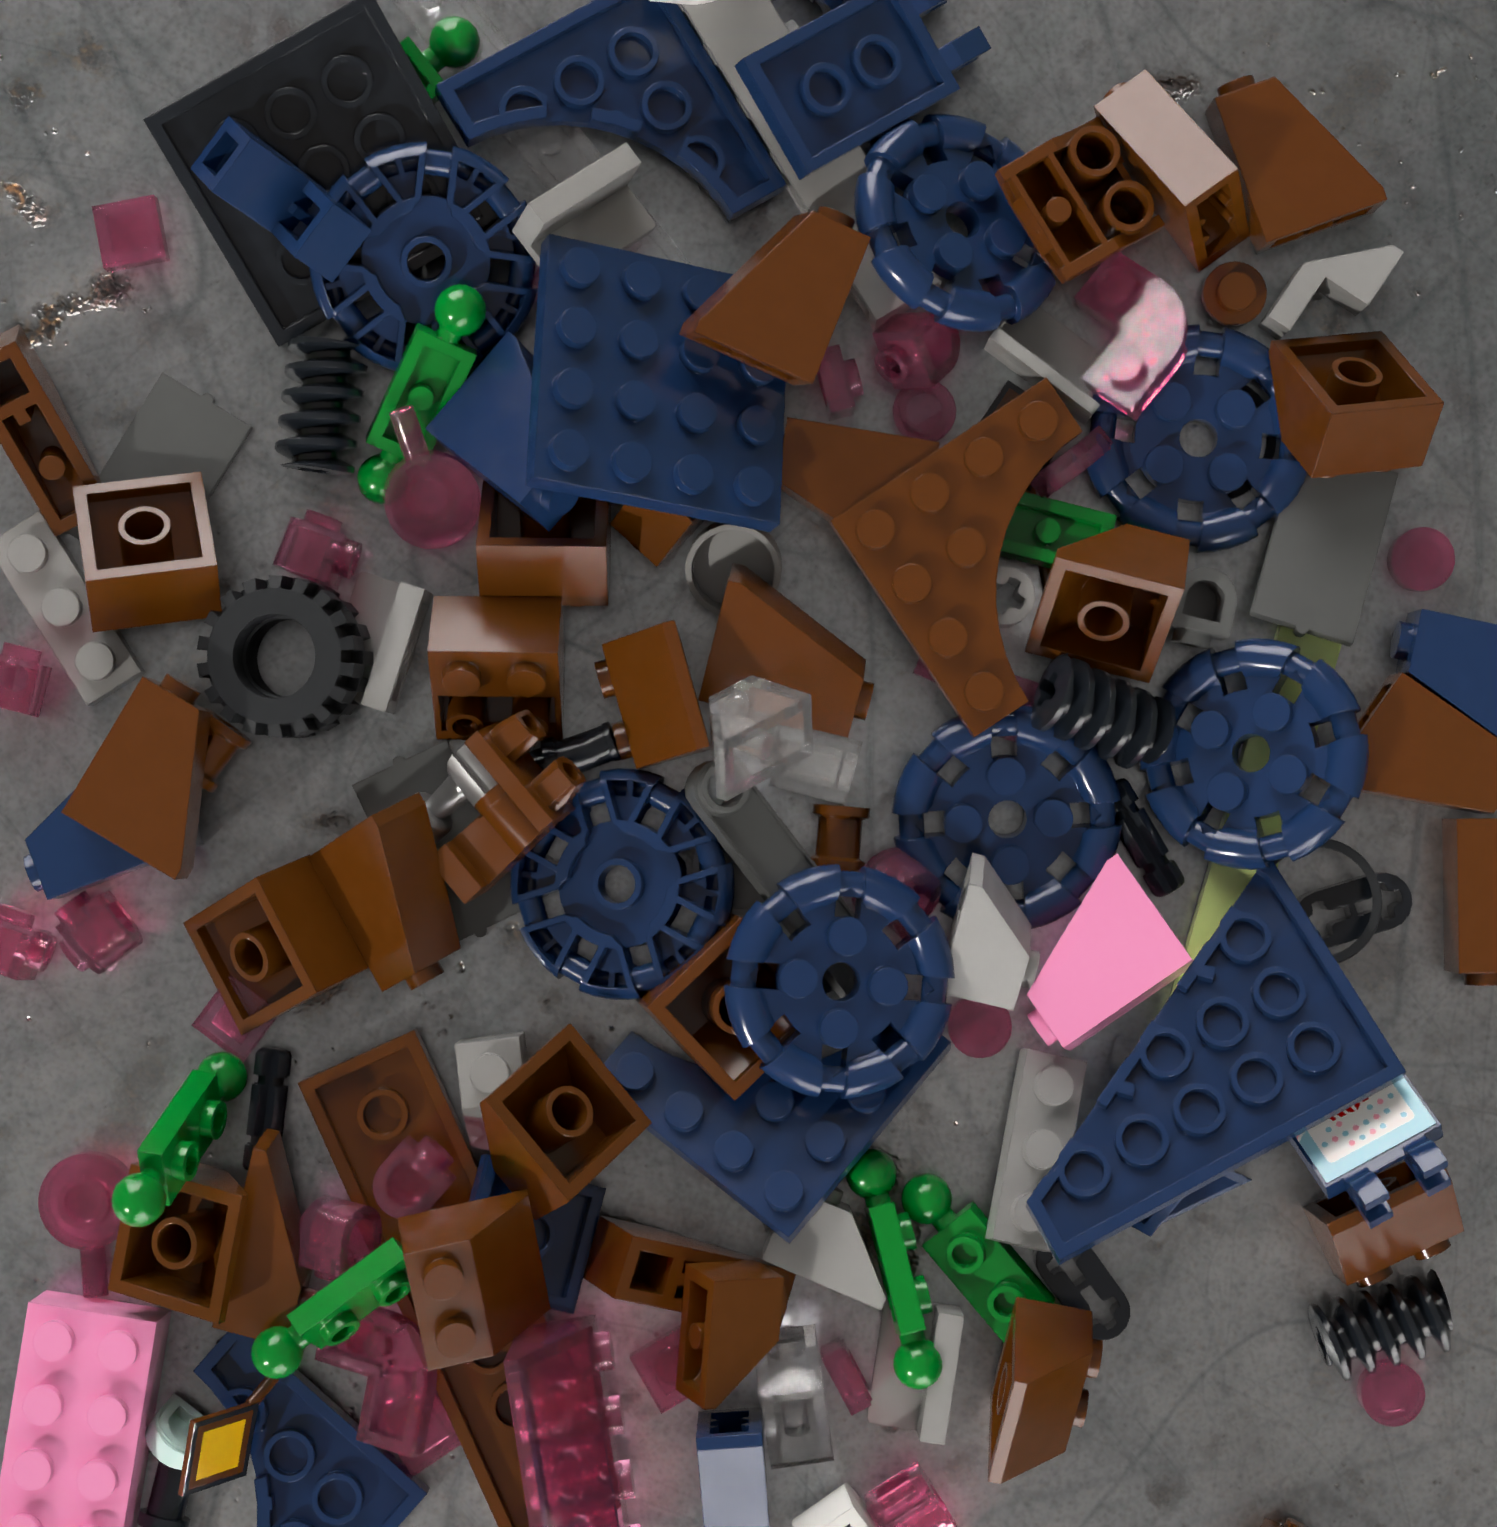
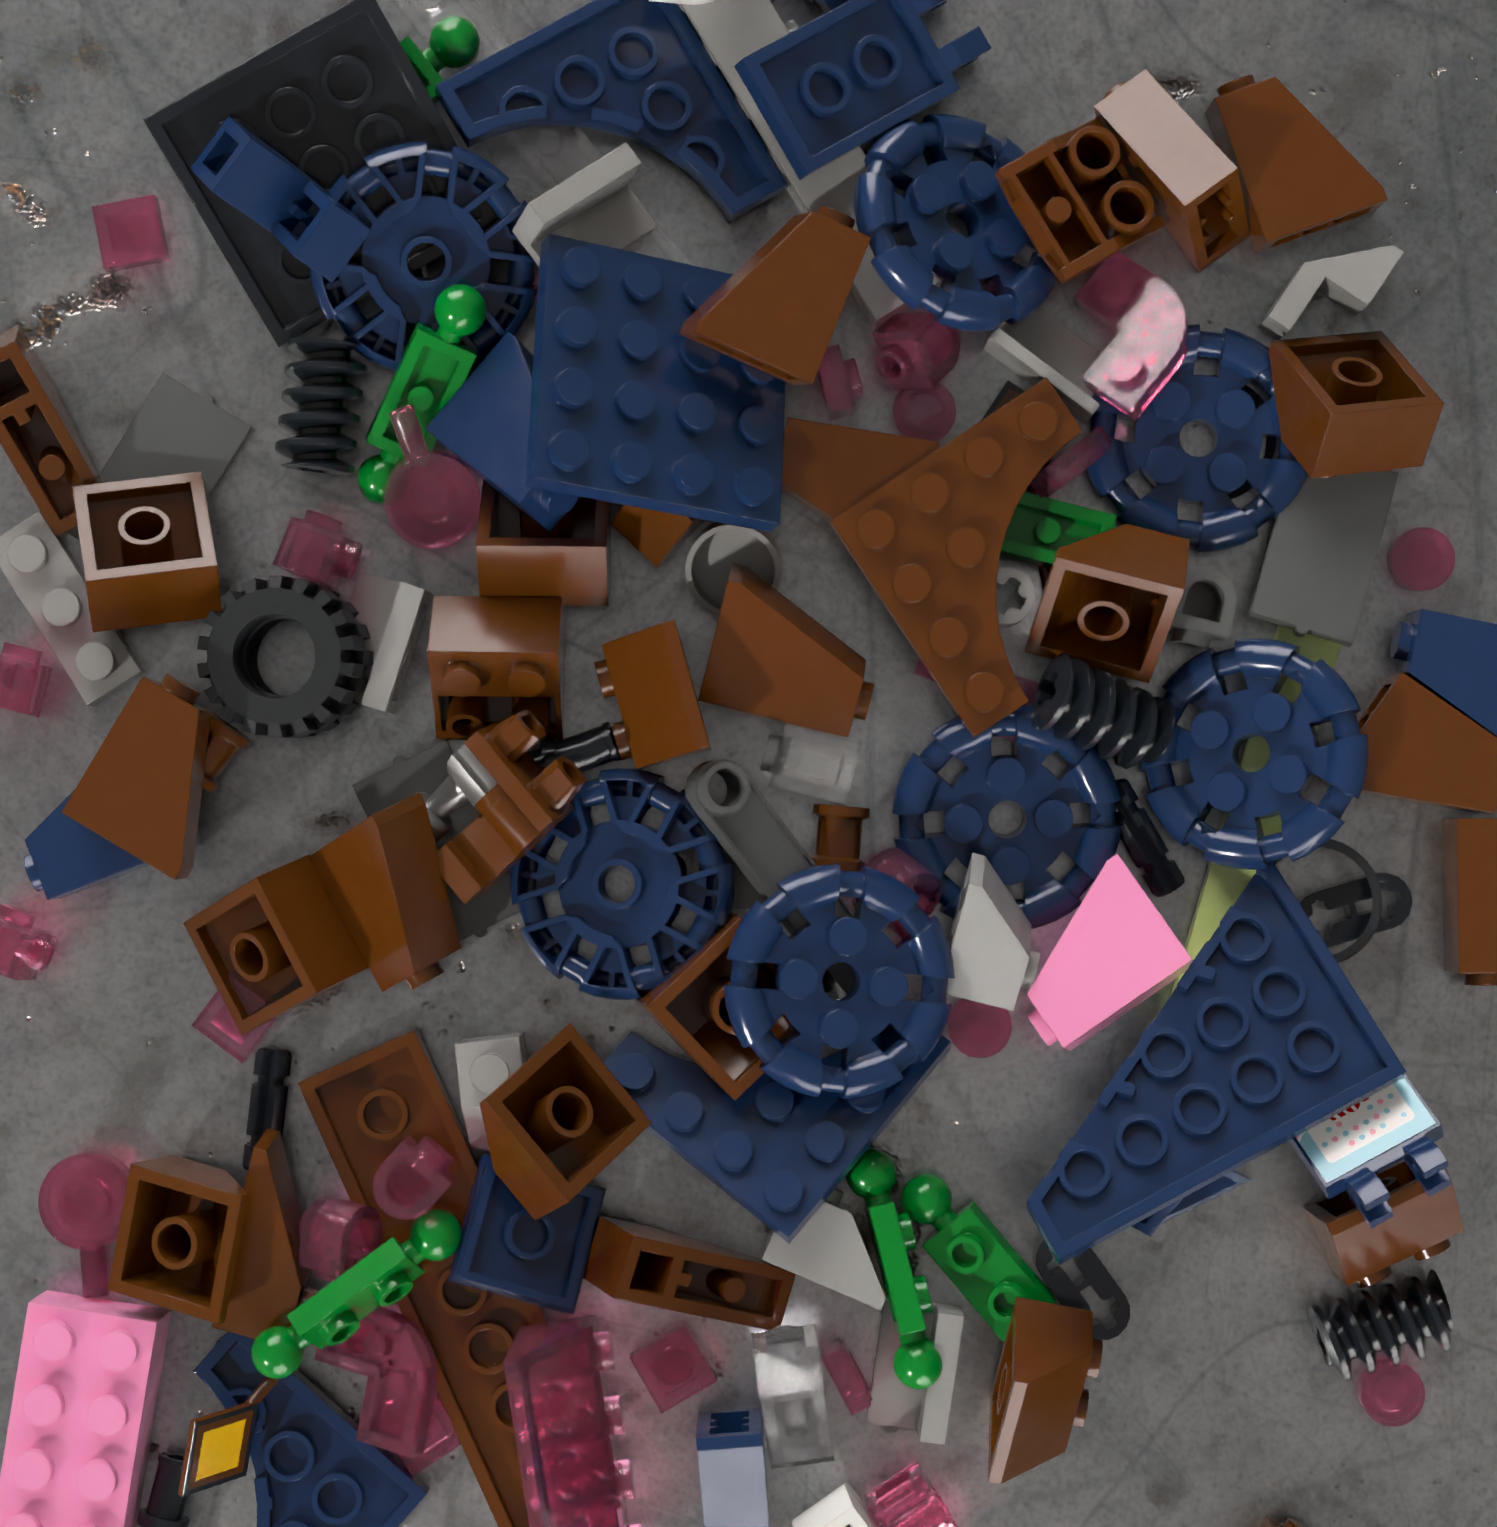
clear pink plate [54,890,143,975] -> none
green plate [111,1051,248,1227] -> none
light aqua tile [145,1393,204,1470] -> none
reddish brown slope [397,1189,551,1371] -> none
reddish brown slope [675,1259,787,1410] -> none
clear slope [709,675,813,801] -> none
light grey plate [985,1048,1087,1252] -> none
reddish brown plate [1202,261,1267,326] -> none

